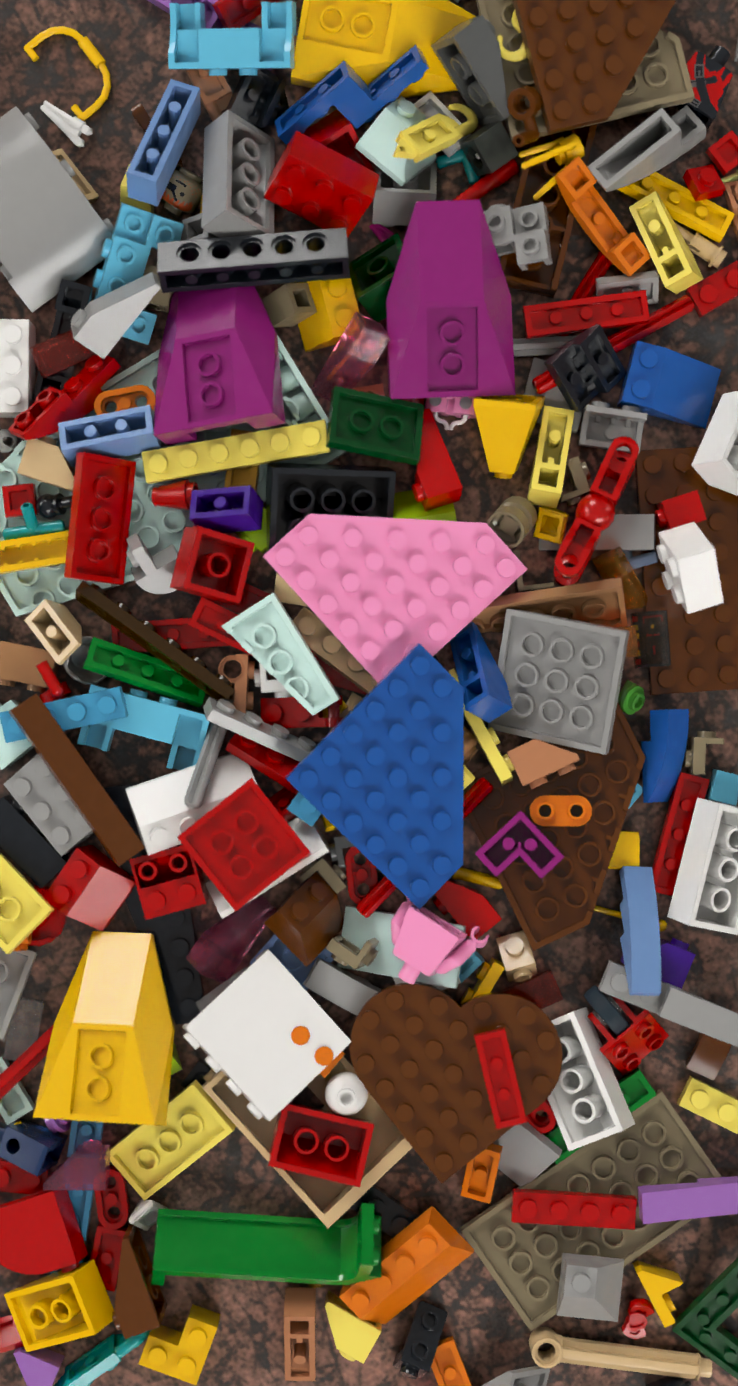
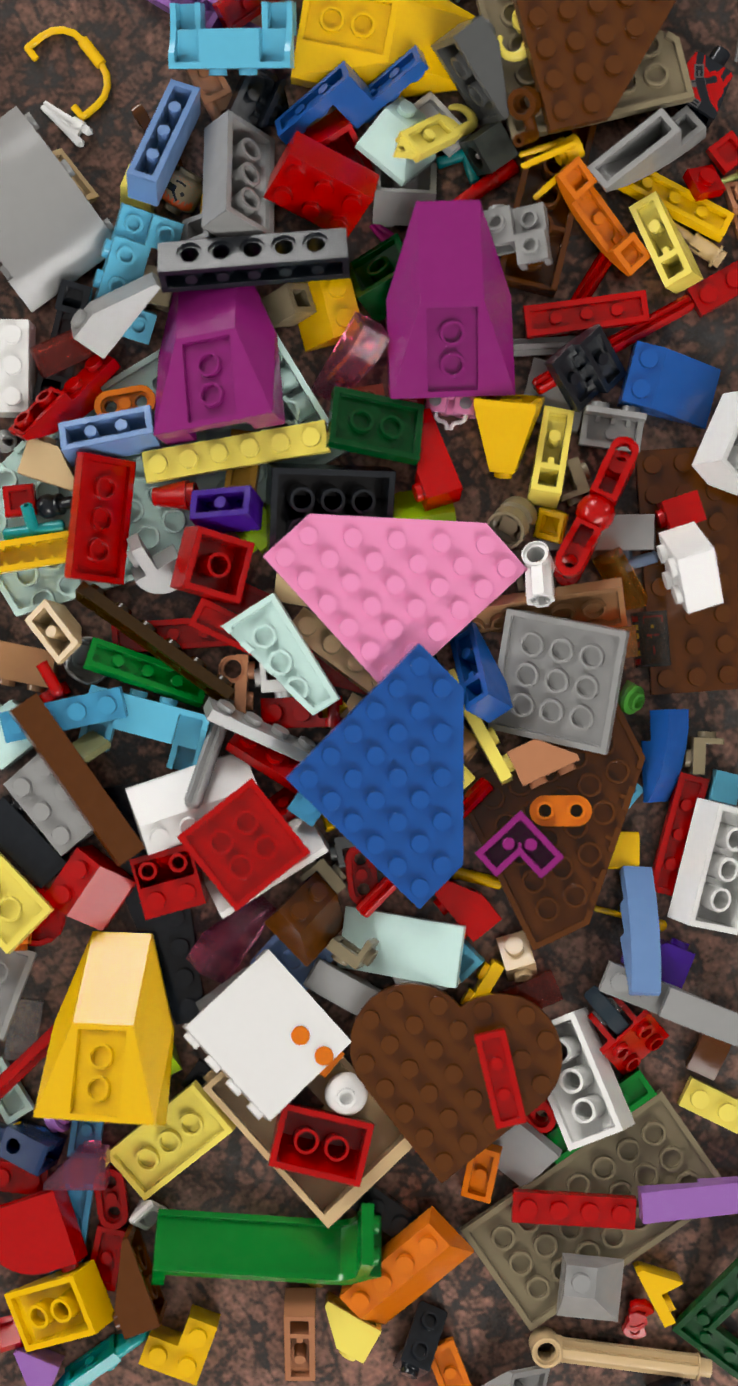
bright pink torso [391,897,489,984] -> none
light grey plate [596,270,659,305] -> none
none -> olive slope [72,730,111,763]
none -> white piece [521,541,555,608]

